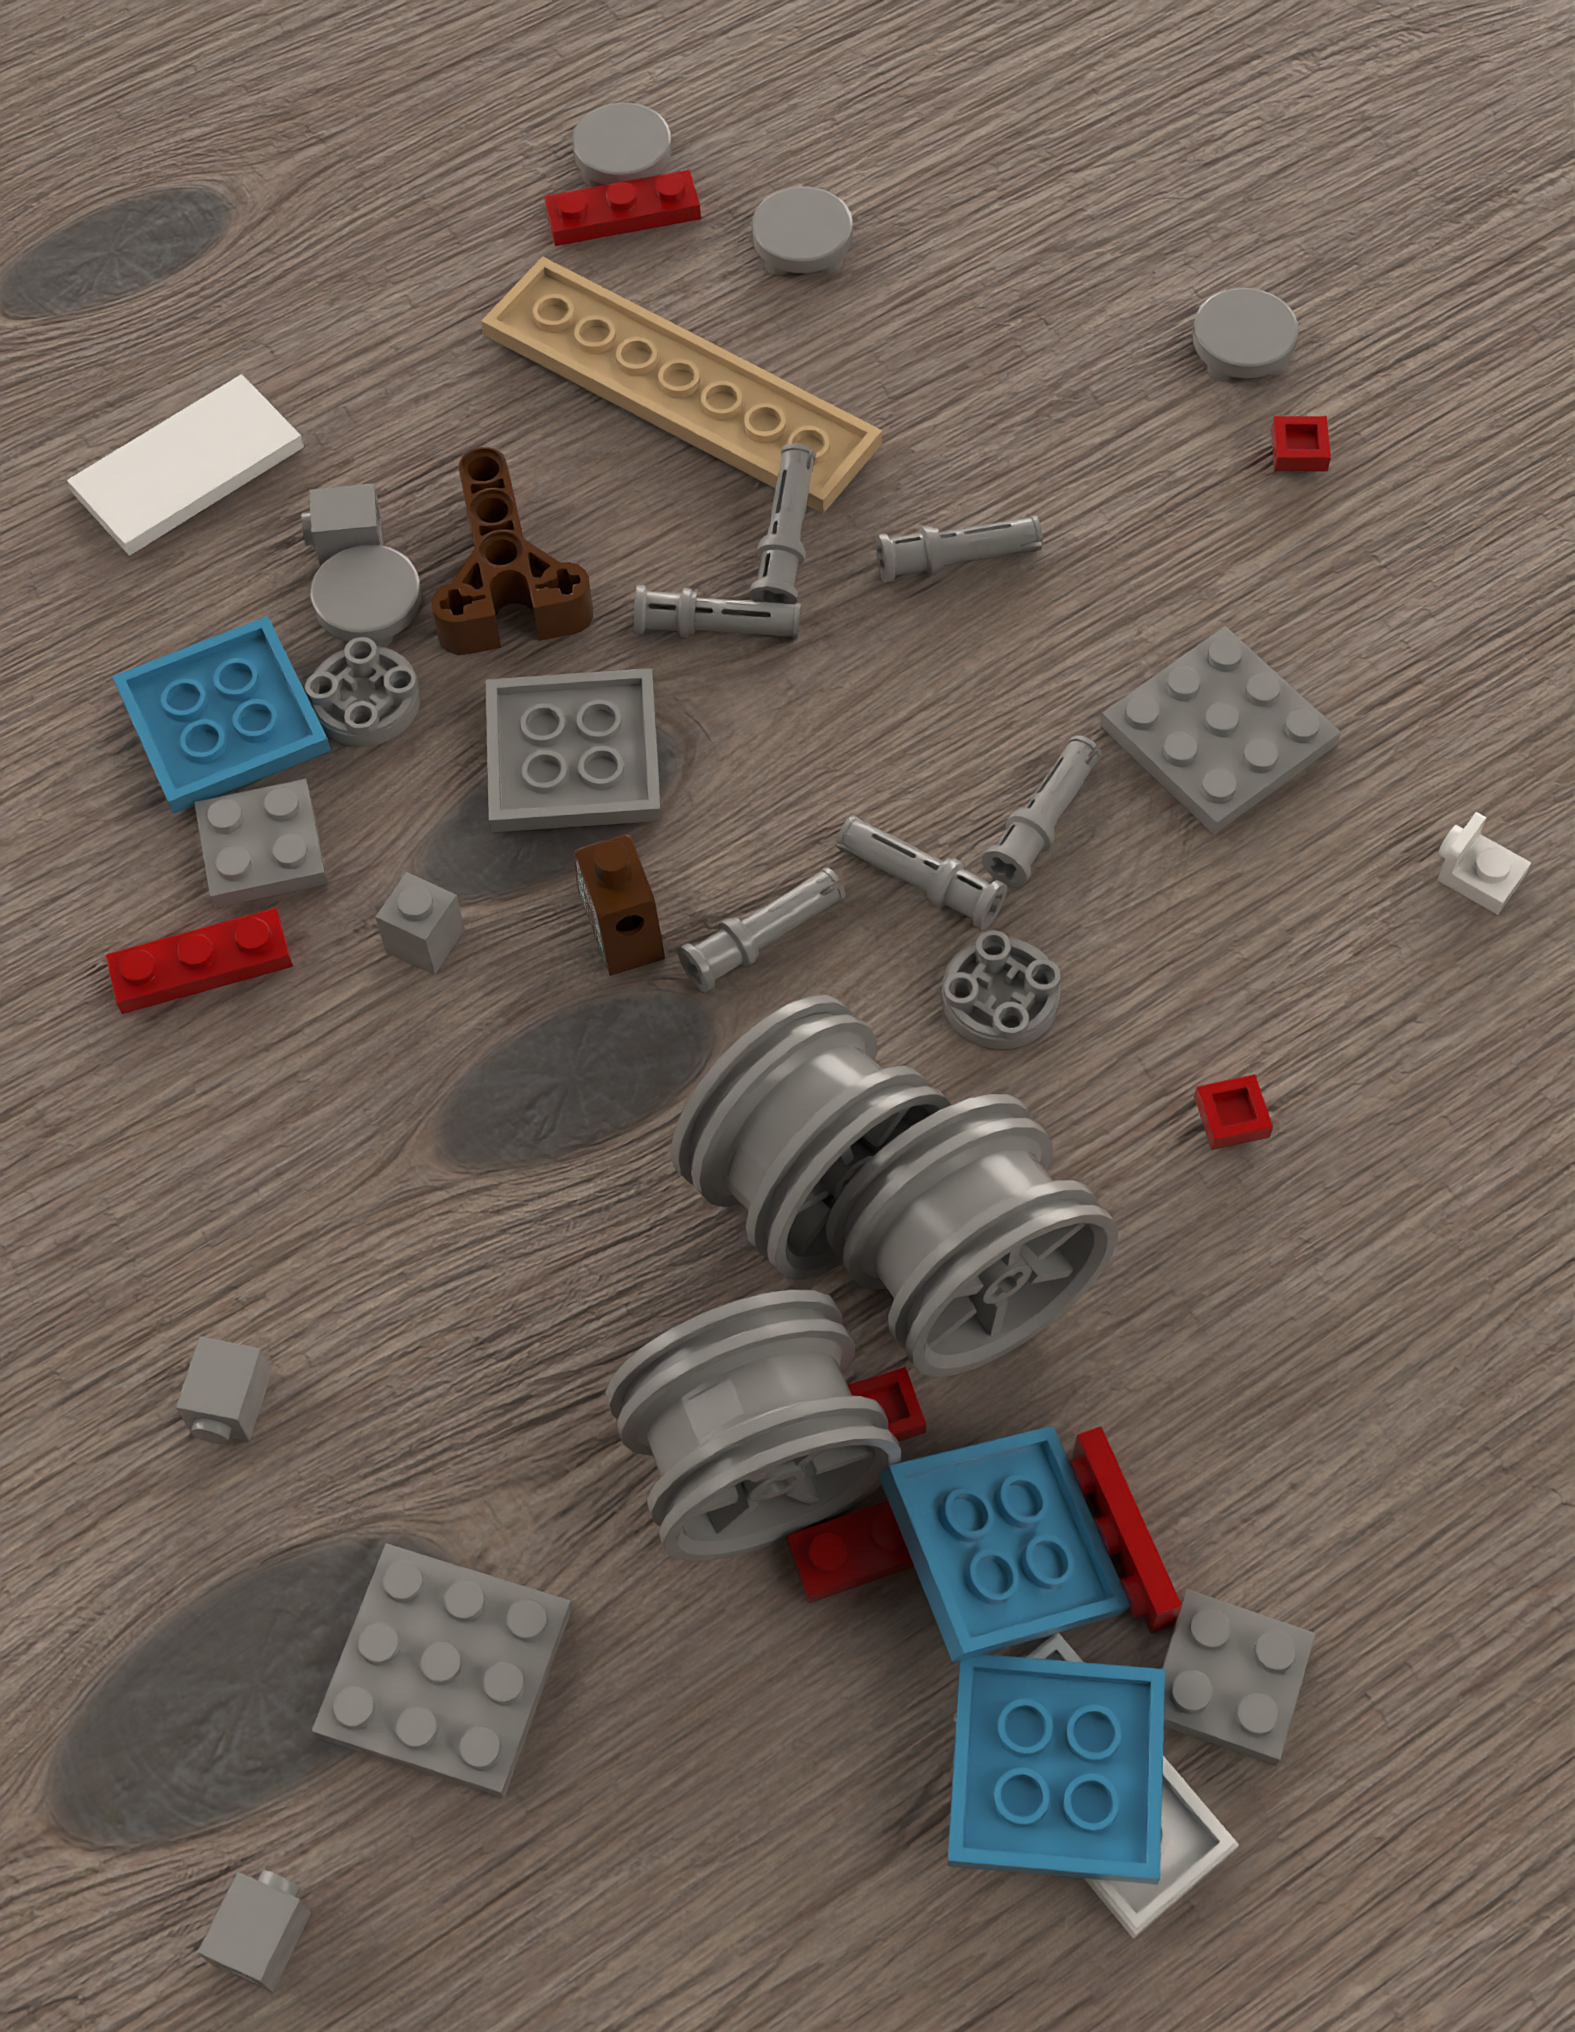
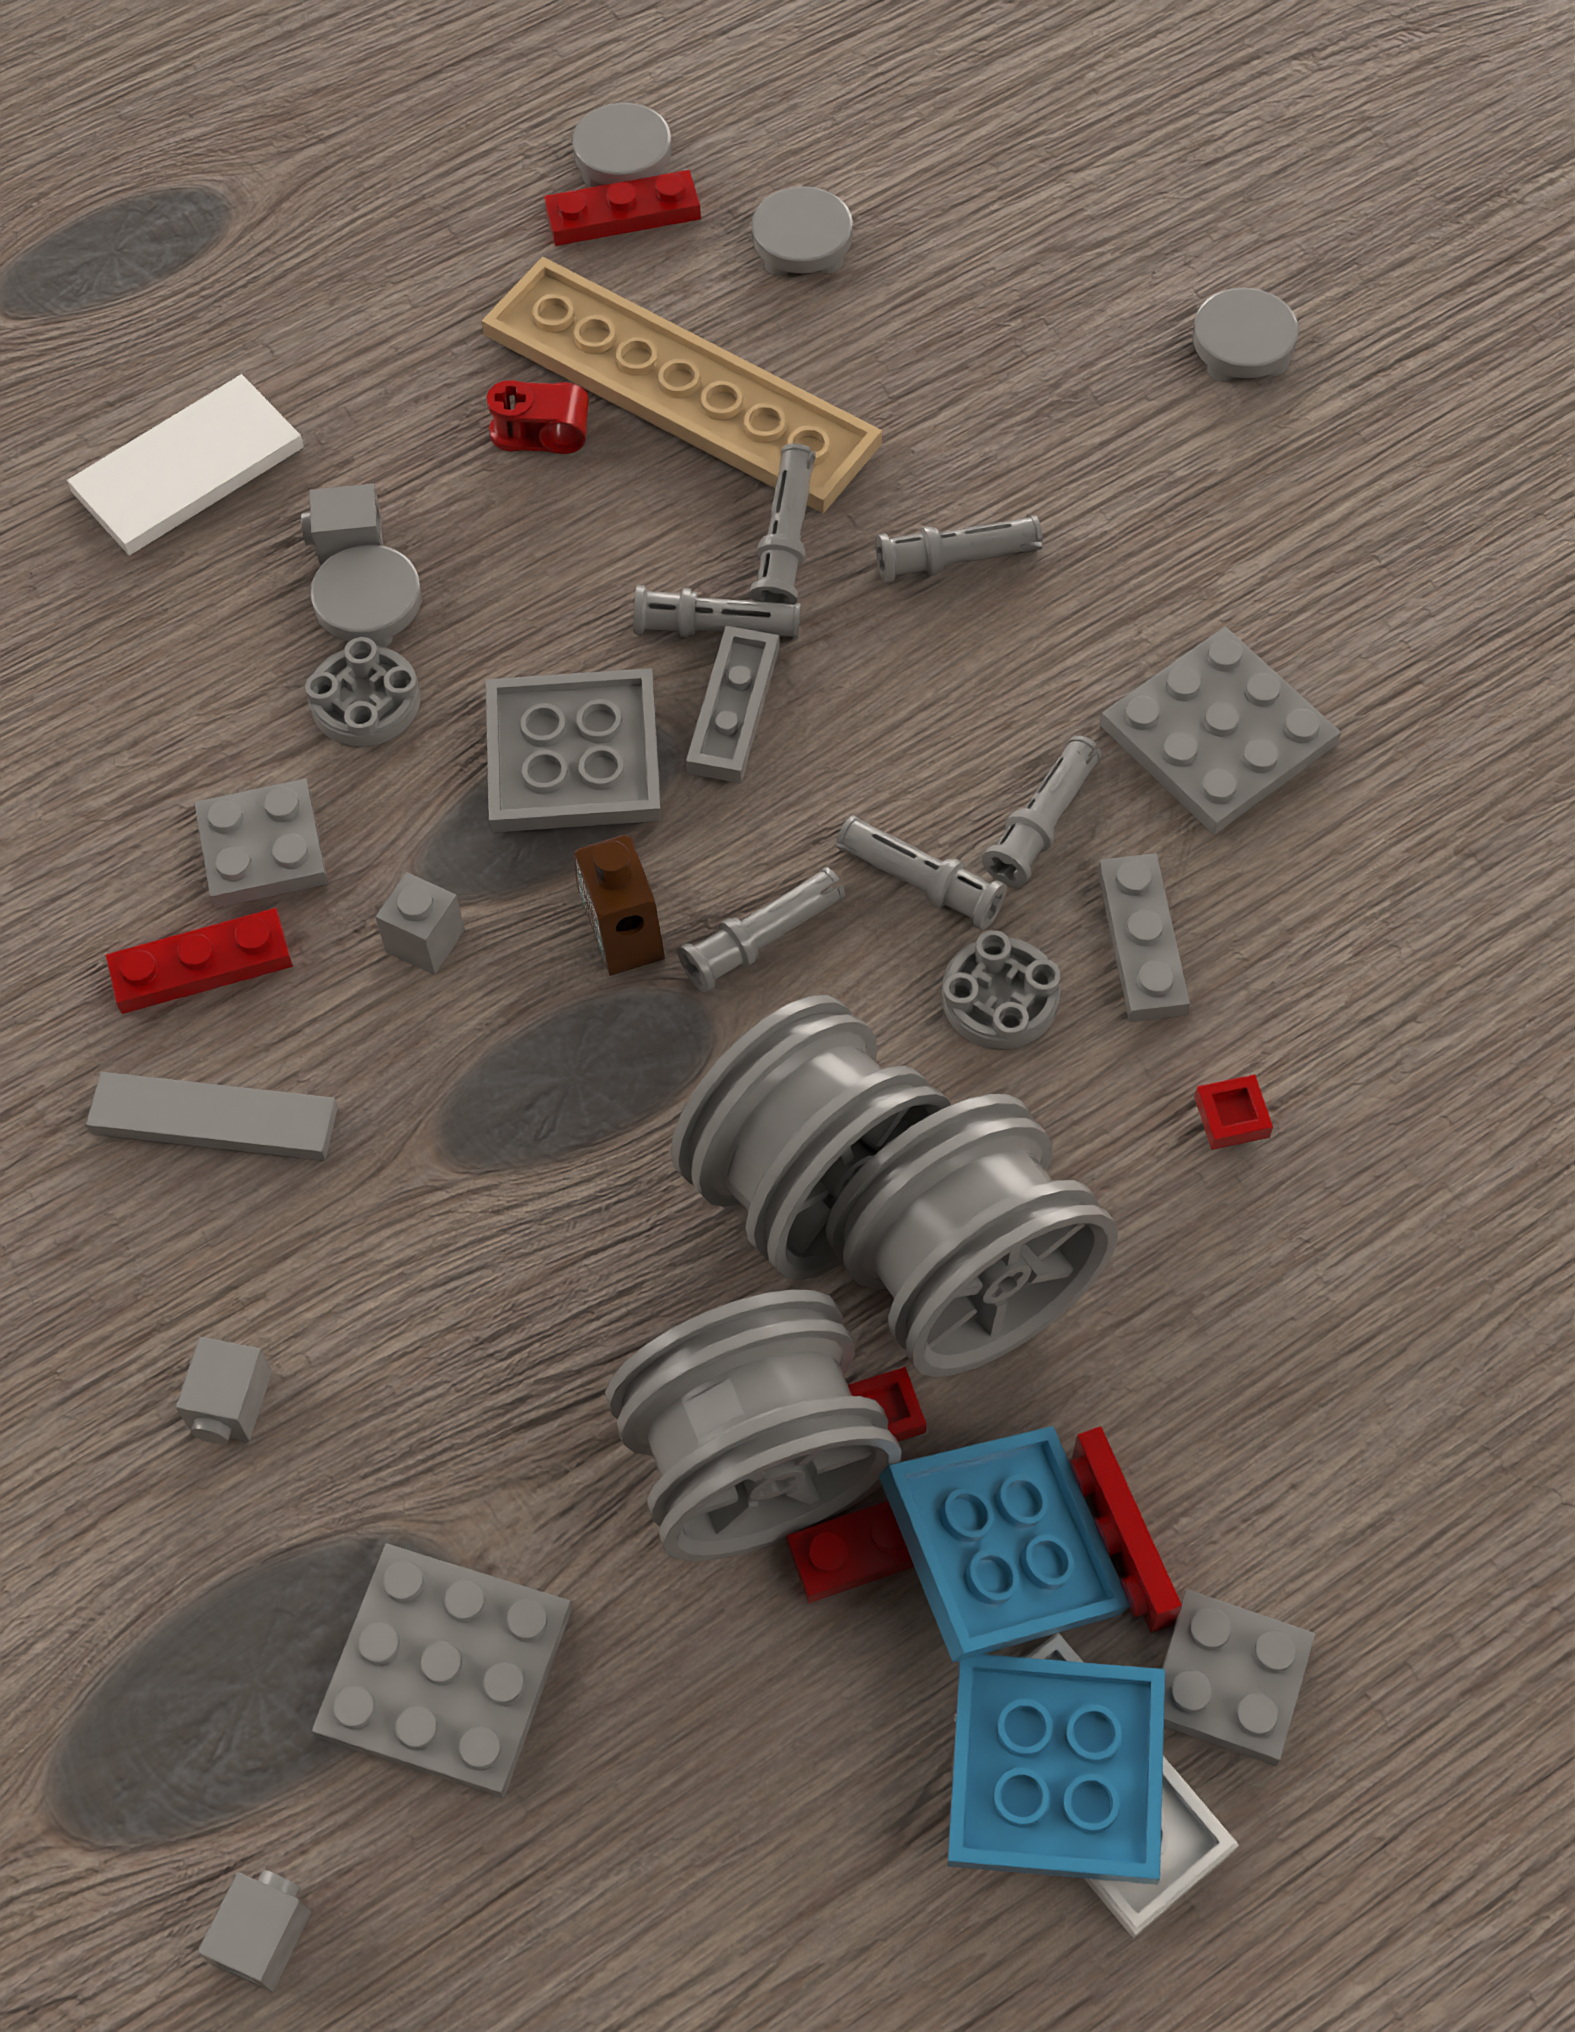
dark azure plate [112,616,331,814] -> none
reddish brown beam [431,447,593,655] -> none
red plate [1271,416,1331,471] -> none
white bracket [1437,812,1531,915] -> none
none -> light grey tile [86,1072,338,1161]
none -> red piece [486,380,589,454]
none -> light grey plate [686,626,780,783]
none -> light grey plate [1098,853,1190,1022]

